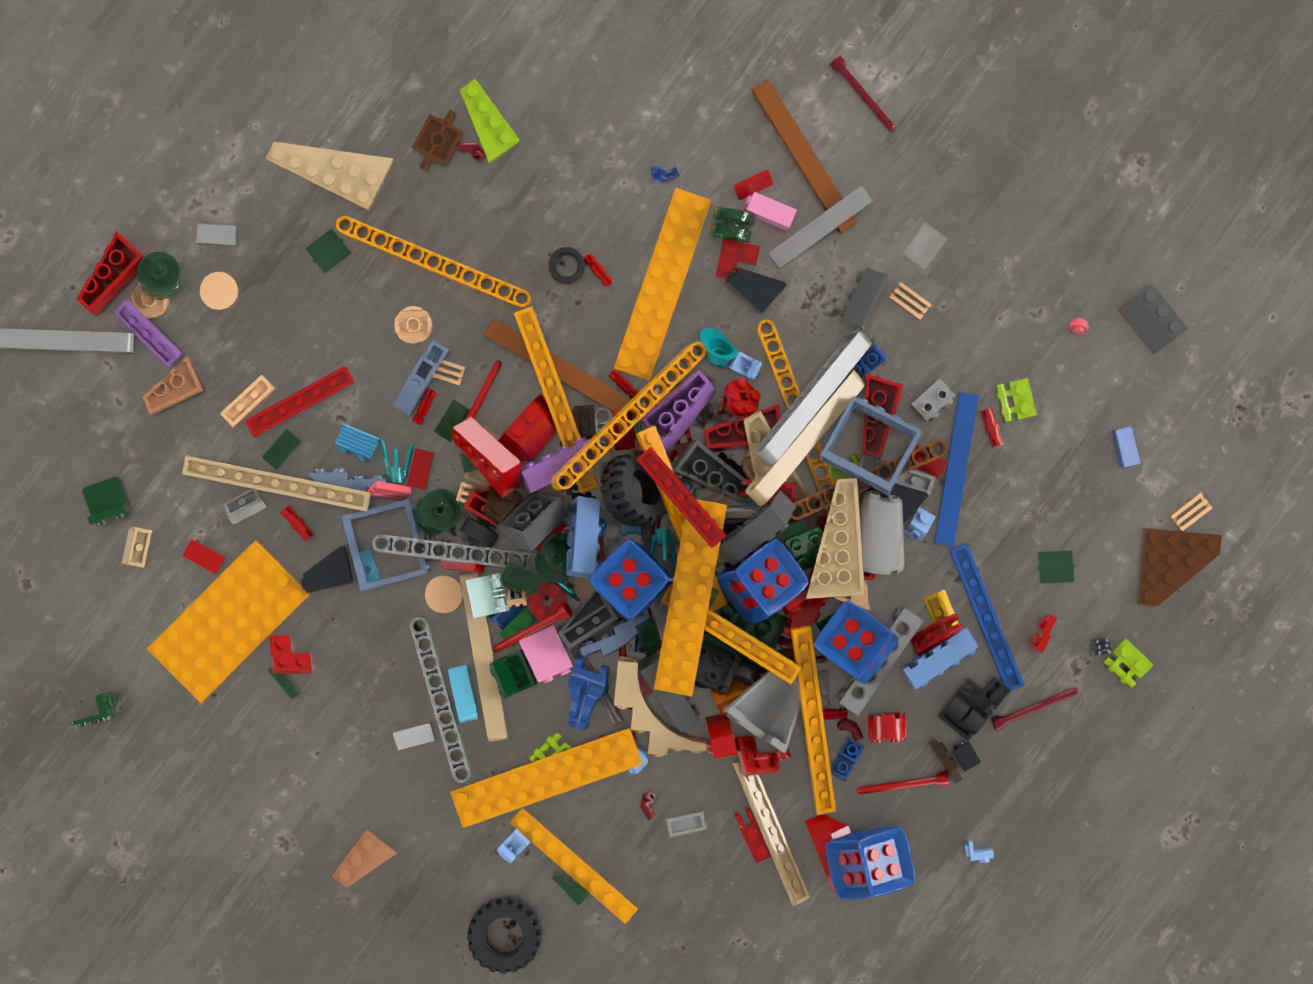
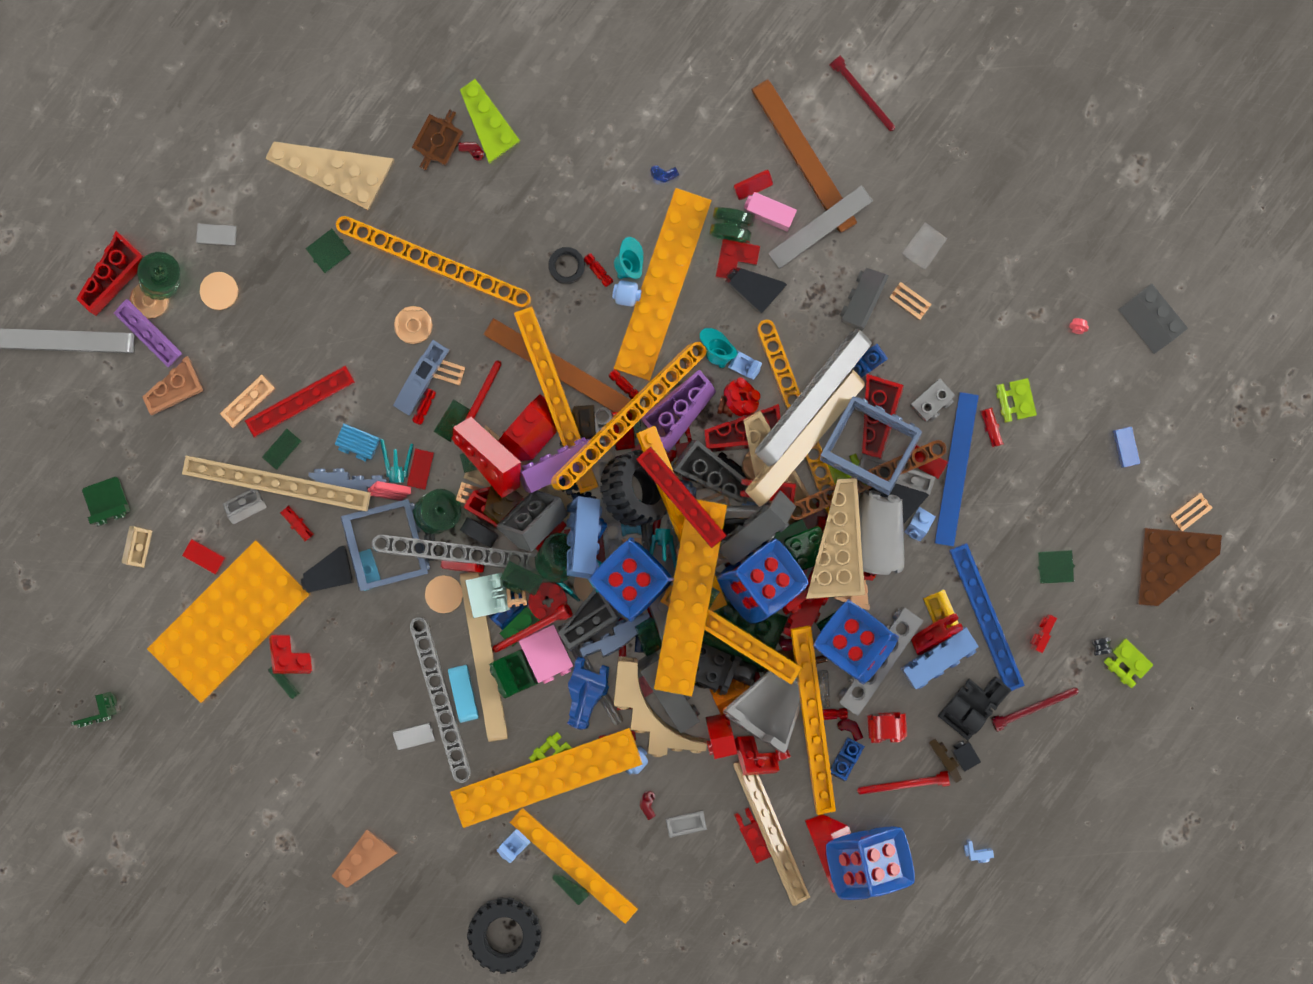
none -> light blue head [612,280,641,307]
none -> teal piece [613,237,644,279]

